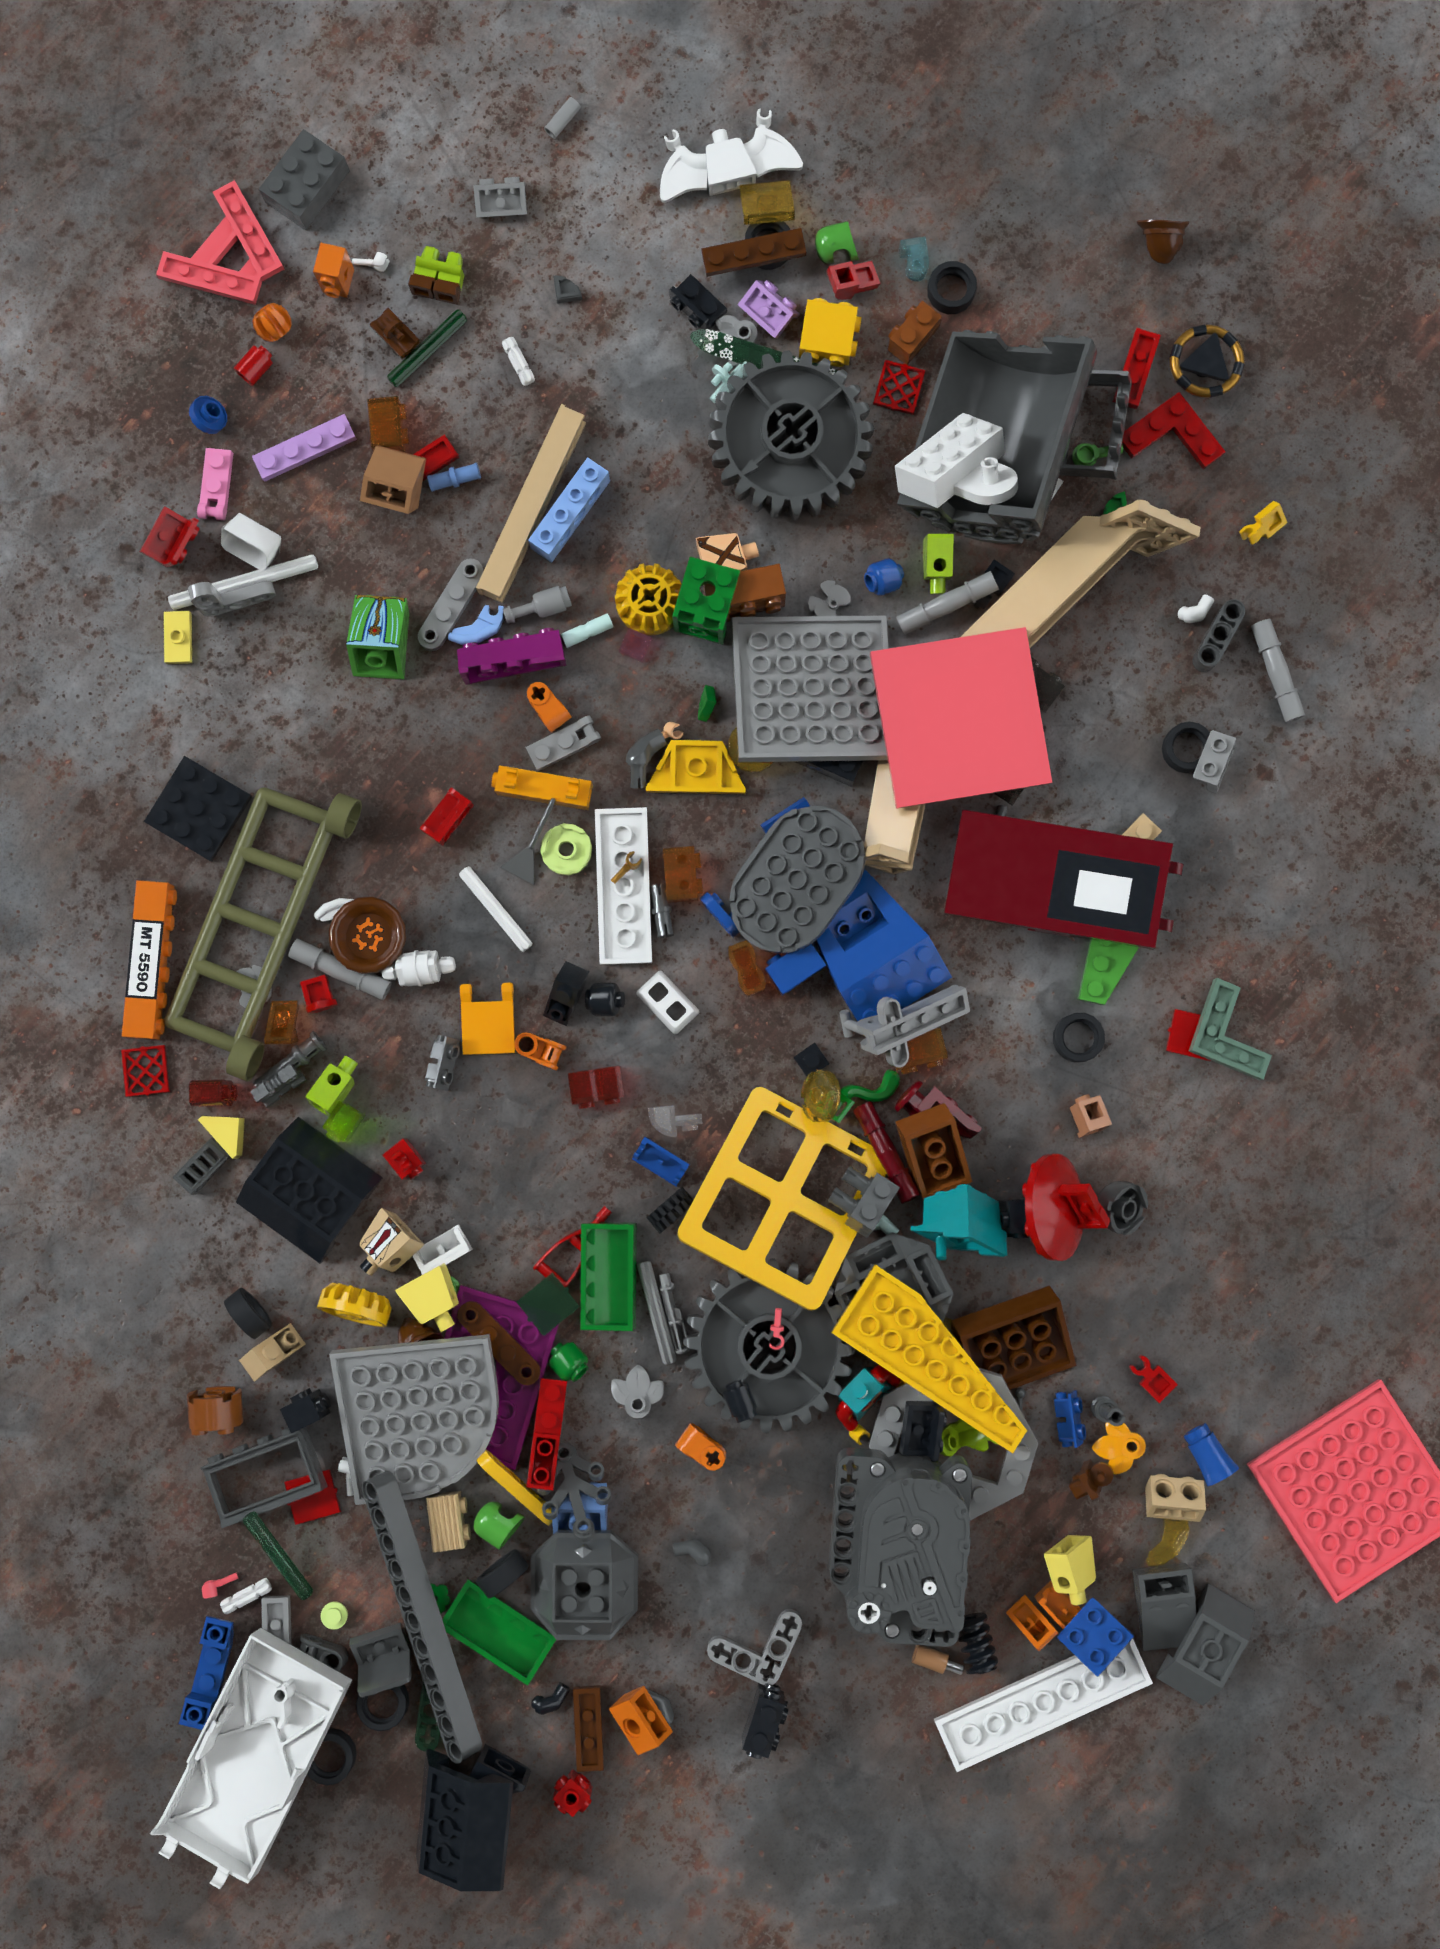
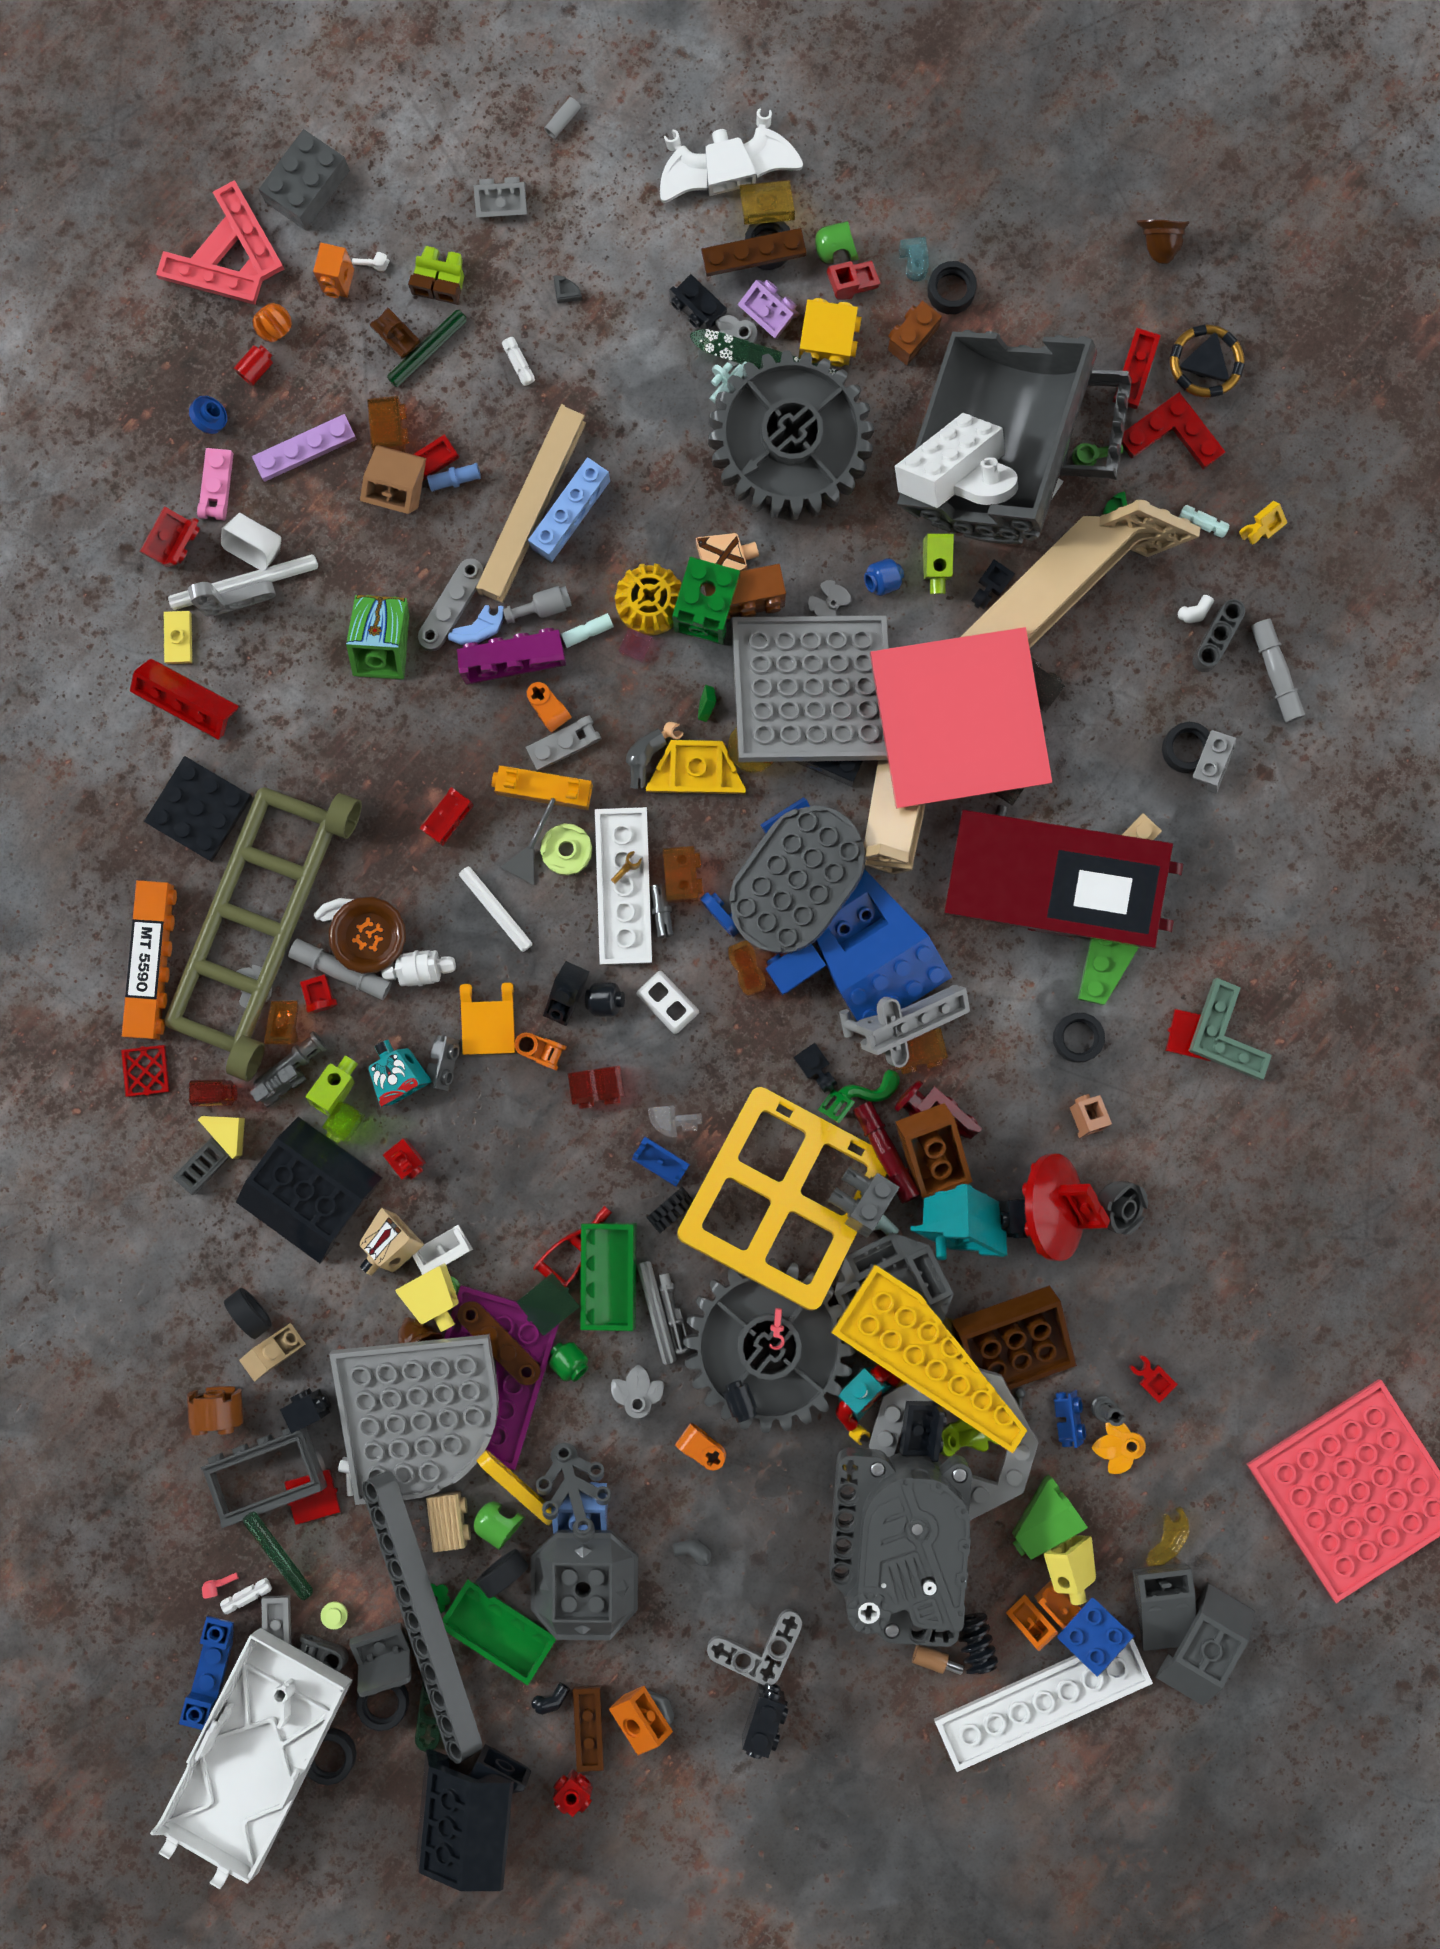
yellow gear [317,1283,392,1327] -> none
red slope [526,1378,567,1491] -> none
clear yellow tile [801,1070,841,1122] -> none
red window [873,360,926,415] -> none
light grey piece [896,571,999,635] -> none
reddish brown hips [1069,1459,1114,1500] -> none
tan brick [1145,1474,1206,1522] -> none
blue plant [1183,1423,1239,1486] -> none
none -> red panel [130,659,239,740]
none -> teal torso [369,1040,432,1107]
none -> bright green slope [1012,1474,1088,1560]
none -> light aqua axle [1179,505,1230,538]

